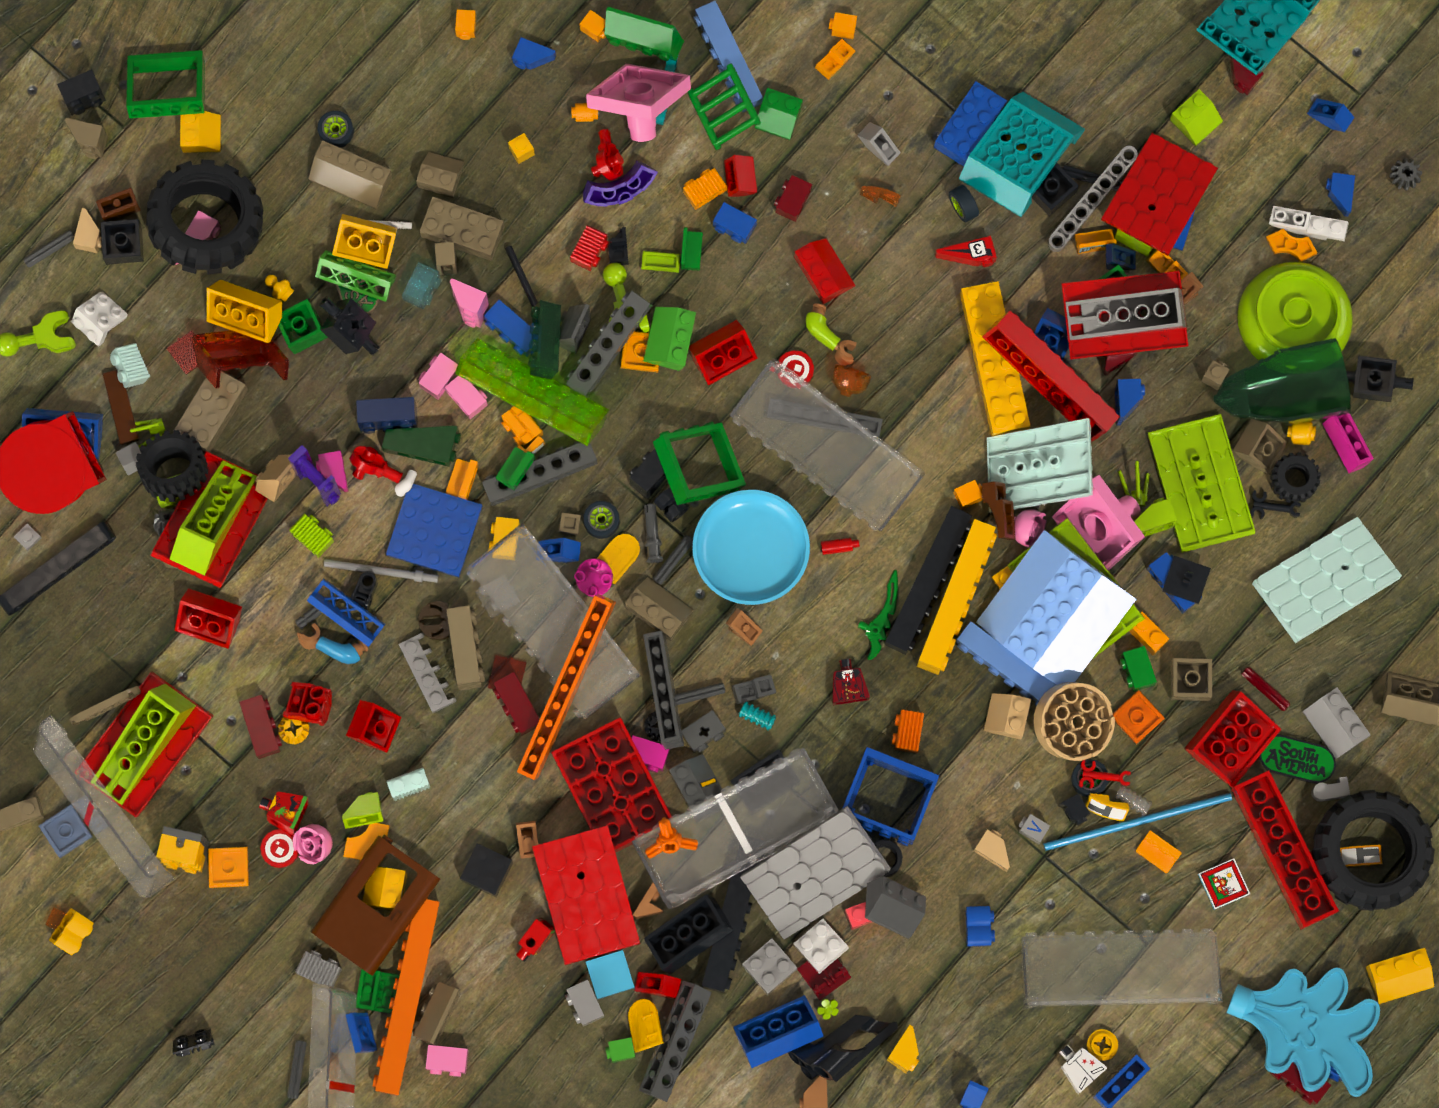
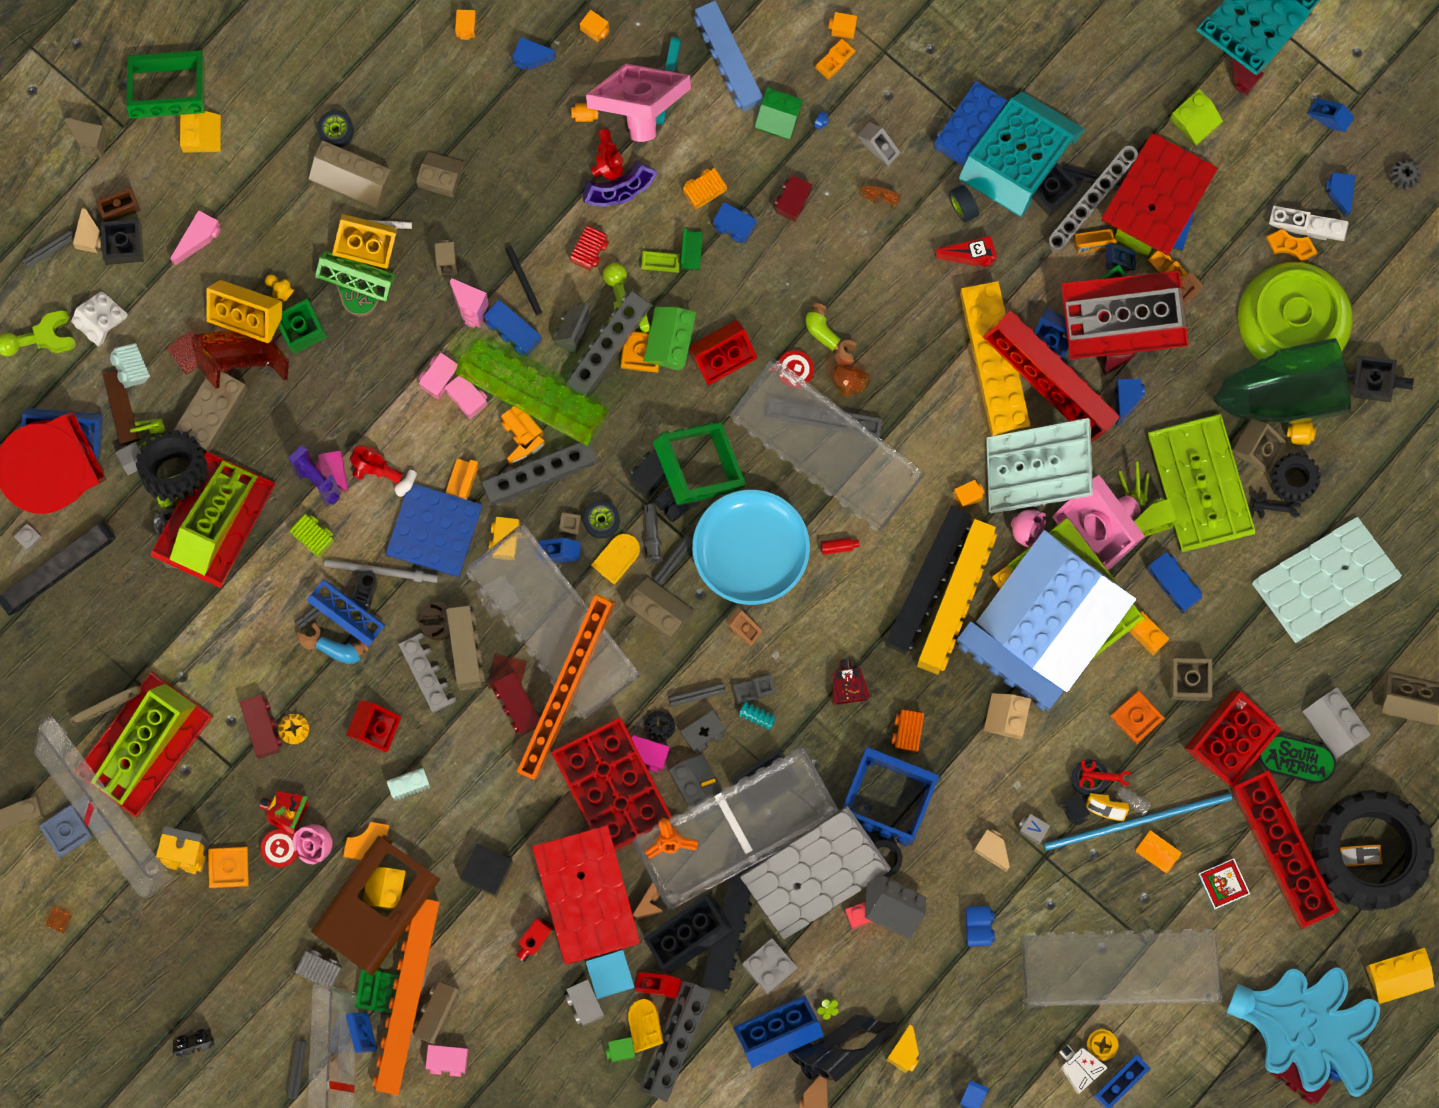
yellow brick [49,908,94,956] -> none
black brick [57,69,106,115] -> none
black tyre [146,159,264,275] -> none
red slope [174,588,242,649] -> none
tan slope [255,454,296,502] -> none
red slope [283,682,332,726] -> none
black brick [319,296,380,355] -> none
lime slope [342,792,384,829] -> none
dark blue brick [356,397,418,434] -> none
dark green slope [382,426,461,467] -> none
clear light blue brick [402,262,441,309] -> none
dark tan brick [420,197,505,261] -> none
green panel [496,447,535,491] -> none
yellow brick [508,133,535,164] -> none
medium nougat slope [516,821,539,859] -> none
clear green brick [528,300,561,380] -> none
dark pink dish [574,558,613,597] -> none
slope [604,7,684,61] -> none
black slope [608,227,629,265] -> none
dark grey brick [643,631,684,750] -> none
green bar [687,63,761,150] -> none
red brick [724,155,757,197] -> none
white plate [793,919,849,974] -> none
red slope [794,238,856,305] -> none
dark red hinge [797,958,851,1000] -> none
green piece [858,570,898,660] -> none
reddish brown slope [981,481,1016,540] -> none
tan brick [1034,682,1115,761] -> none
green brick [1119,646,1157,692] -> none
black piece [1162,555,1211,604] -> none
dark tan brick [1201,360,1230,391] -> none
dark red axle [1242,667,1290,711] -> none
light grey leg [1311,776,1350,802] -> none
dark pink brick [1323,409,1374,473] -> none
none -> blue tile [814,110,829,130]

